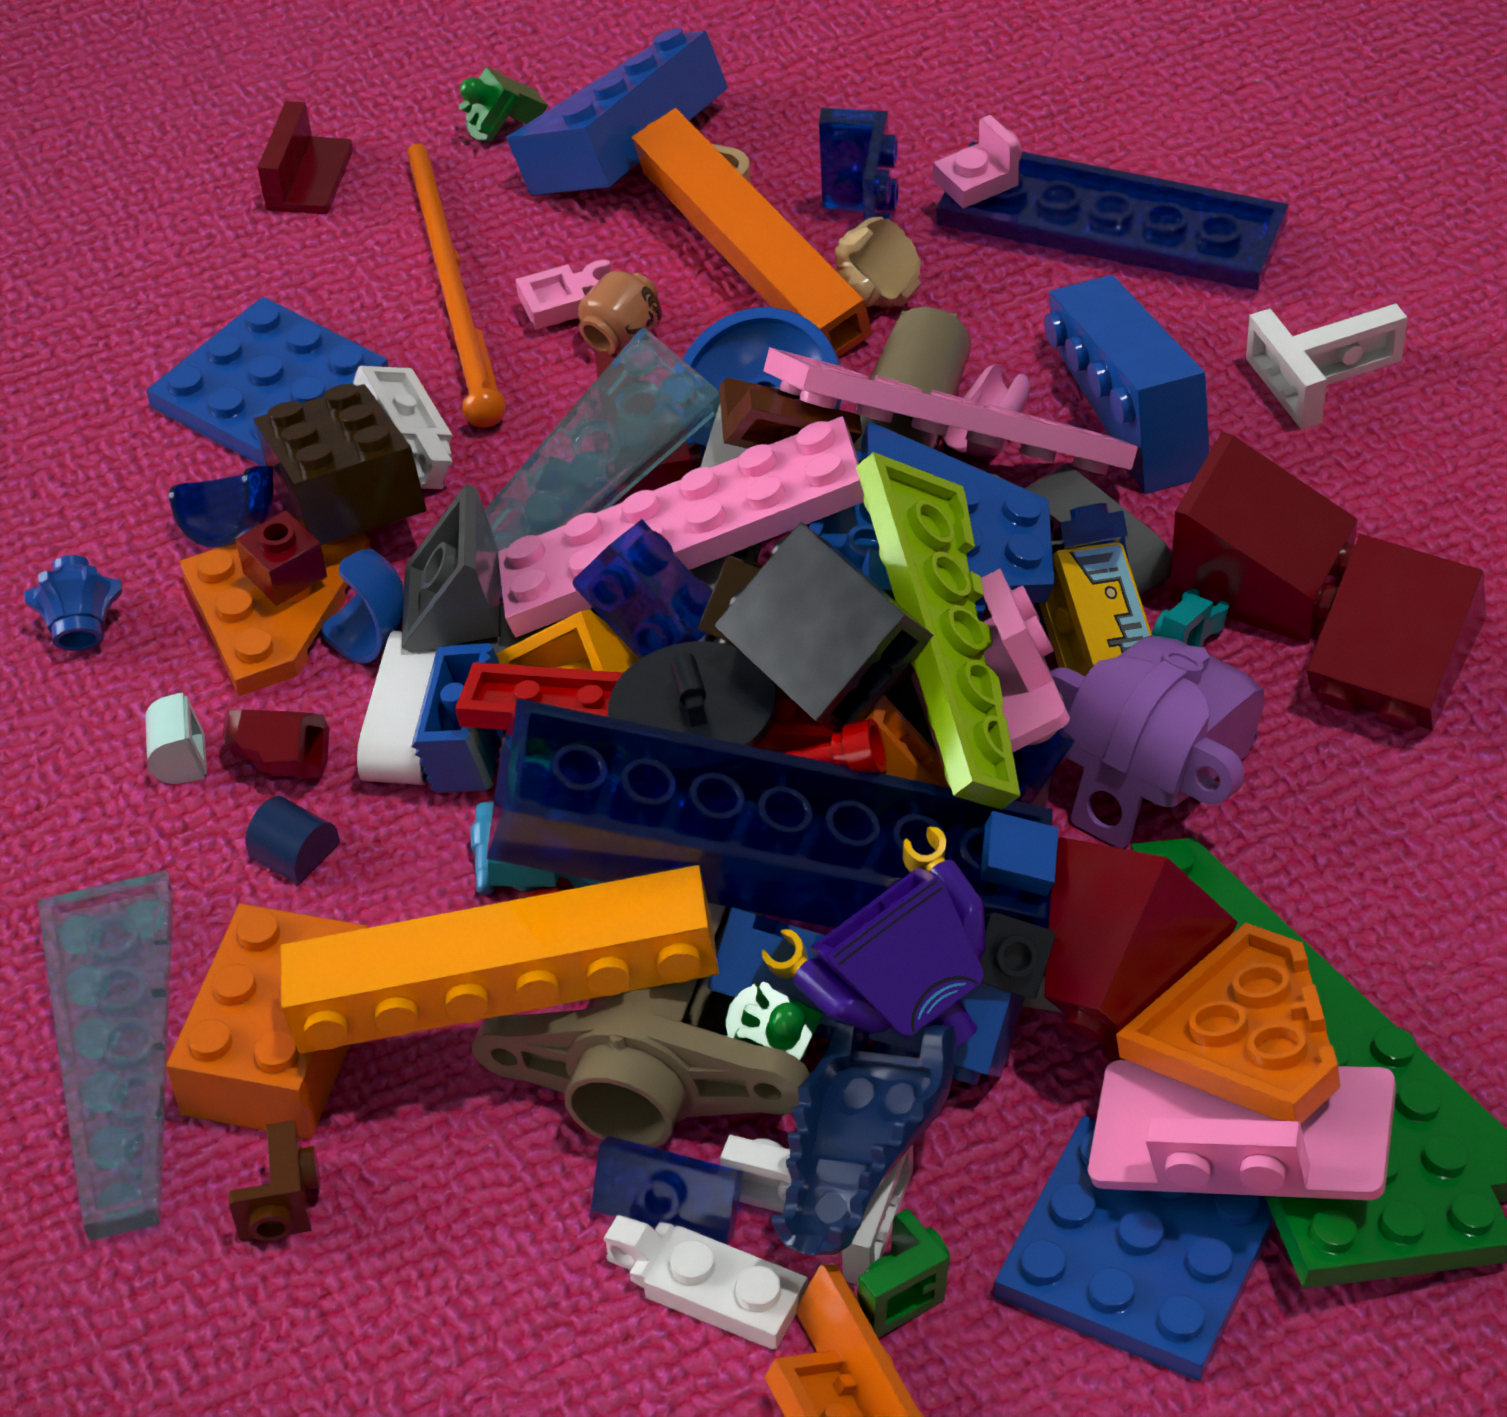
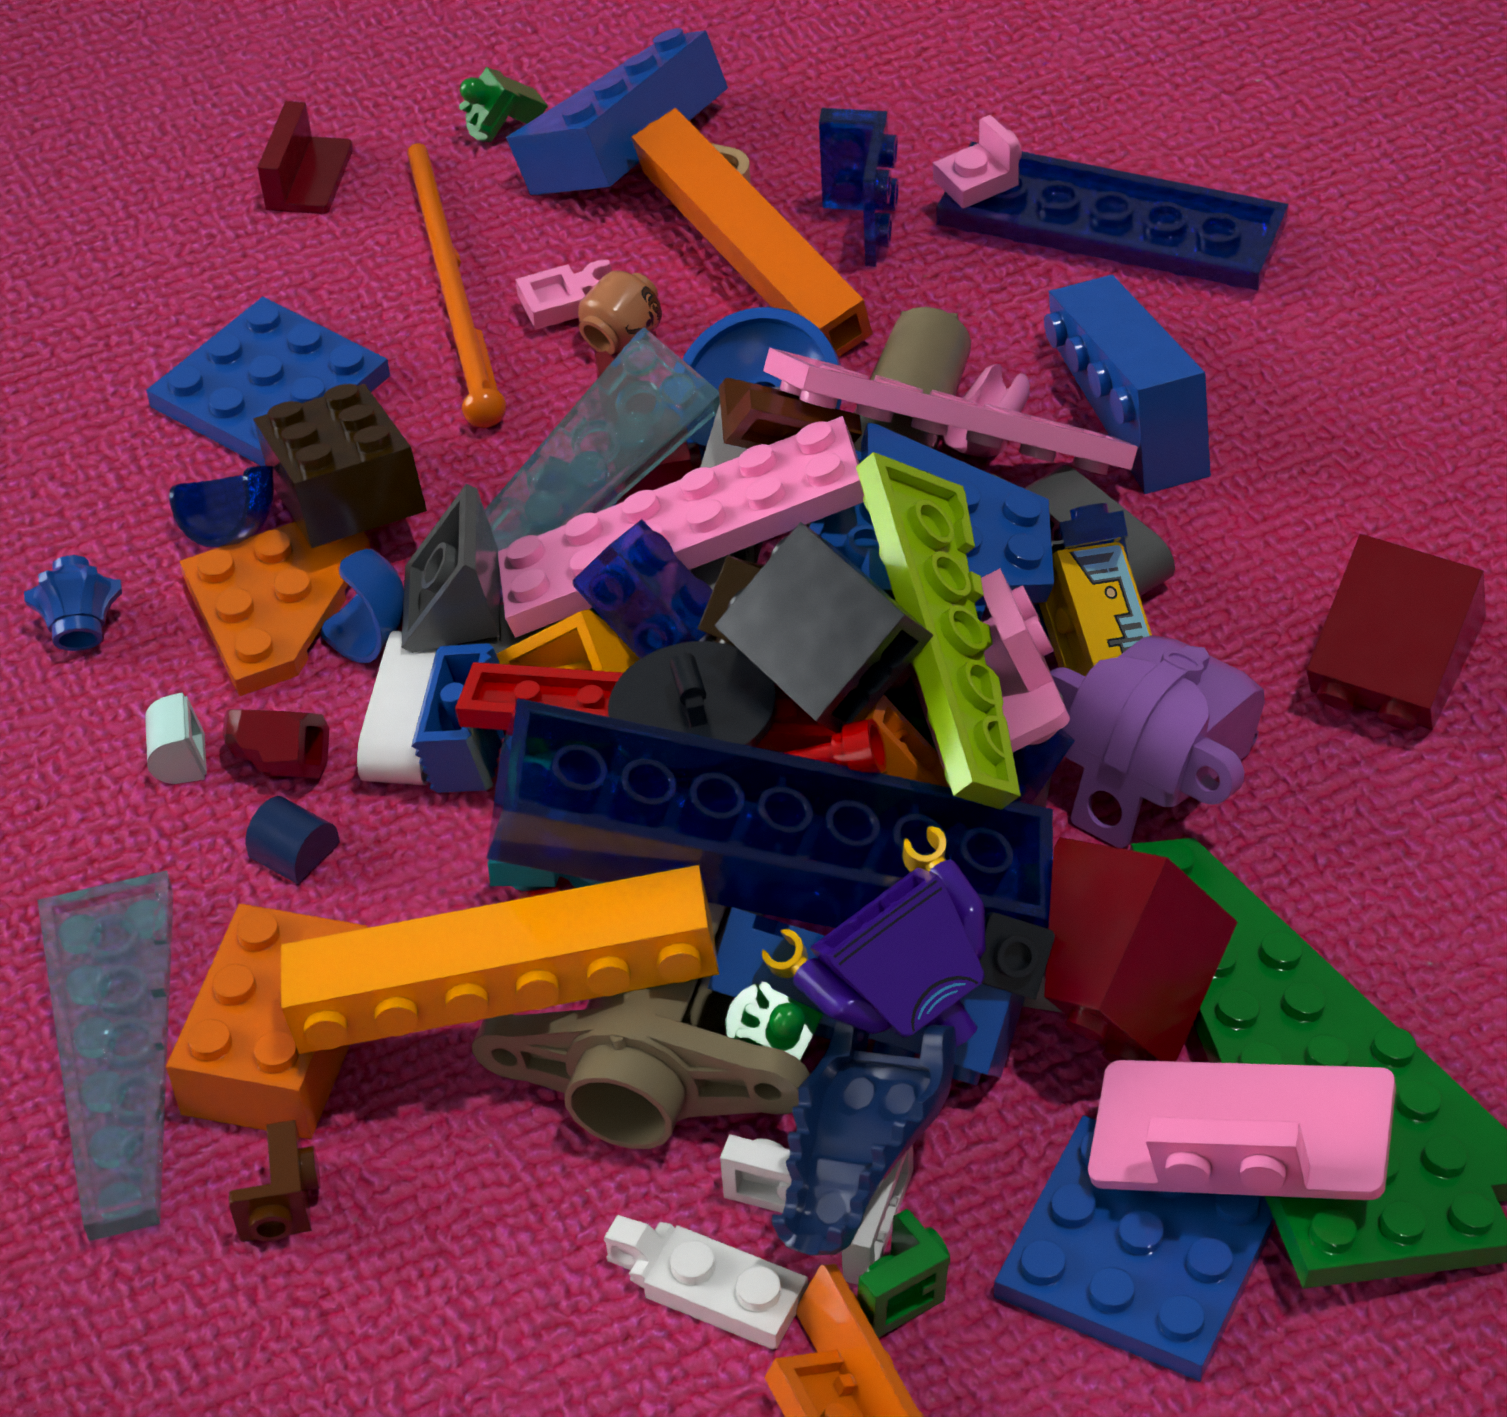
dark red plate [235,510,327,606] -> none
white hinge [353,366,452,489] -> none
dark azure piece [469,802,505,896] -> none
clear blue plate [591,1136,744,1245] -> none
tan hair [835,217,922,308] -> none
blue tile [980,811,1058,896] -> none
orange plate [1116,922,1340,1125] -> none
teal plate [1152,588,1229,647] -> none
dark red slope [1169,432,1358,644] -> none
white bracket [1246,303,1408,430] -> none

